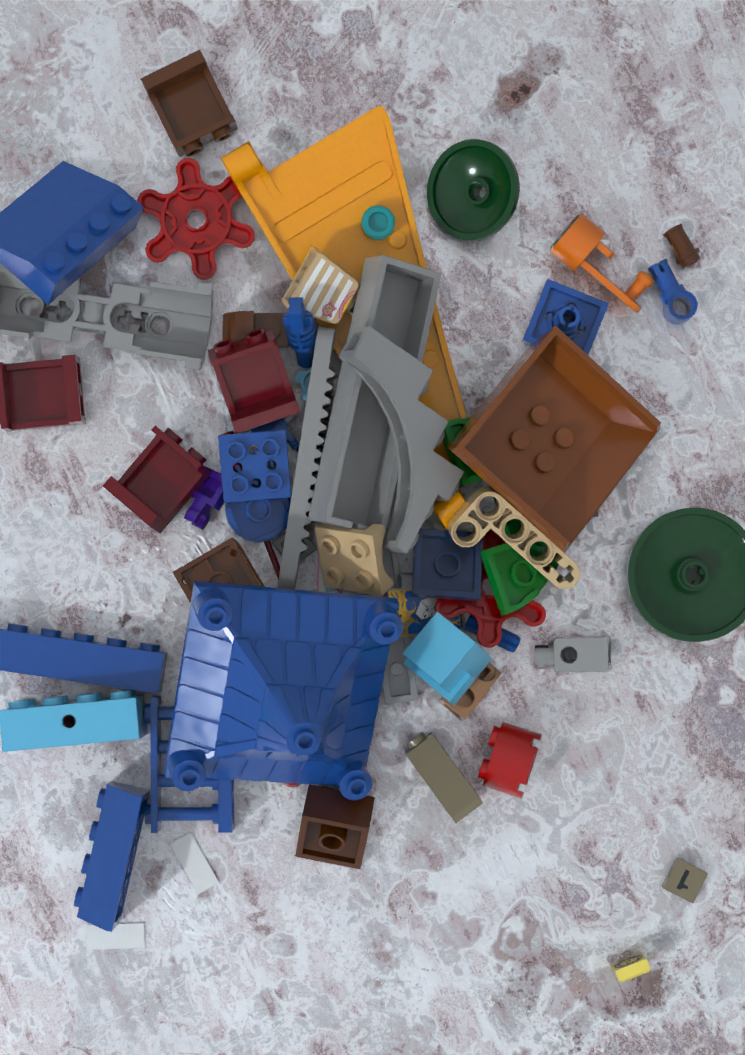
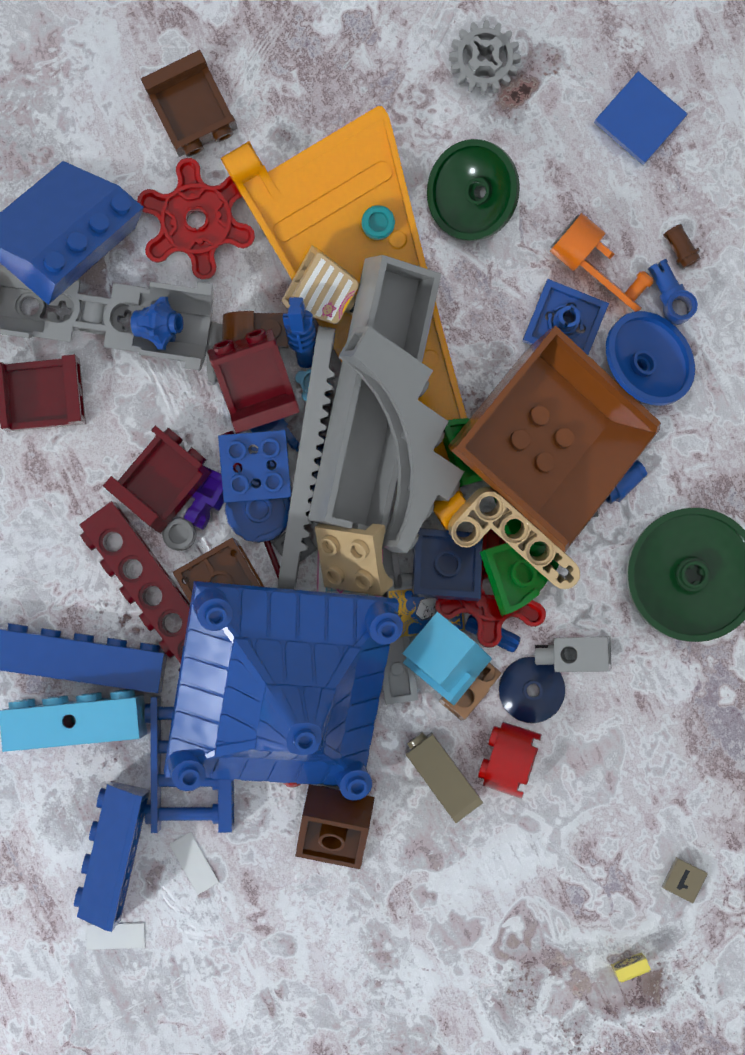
none -> dark red brick [79,501,190,672]
none -> blue rock [131,297,184,350]
none -> light grey tile [162,517,196,551]
none -> light grey piece [207,322,223,385]
none -> light grey gear [449,20,521,95]
none -> dark blue dish [499,657,565,723]
none -> blue tile [594,71,688,165]
none -> blue dish [606,311,695,406]
none -> blue cone [606,460,647,504]

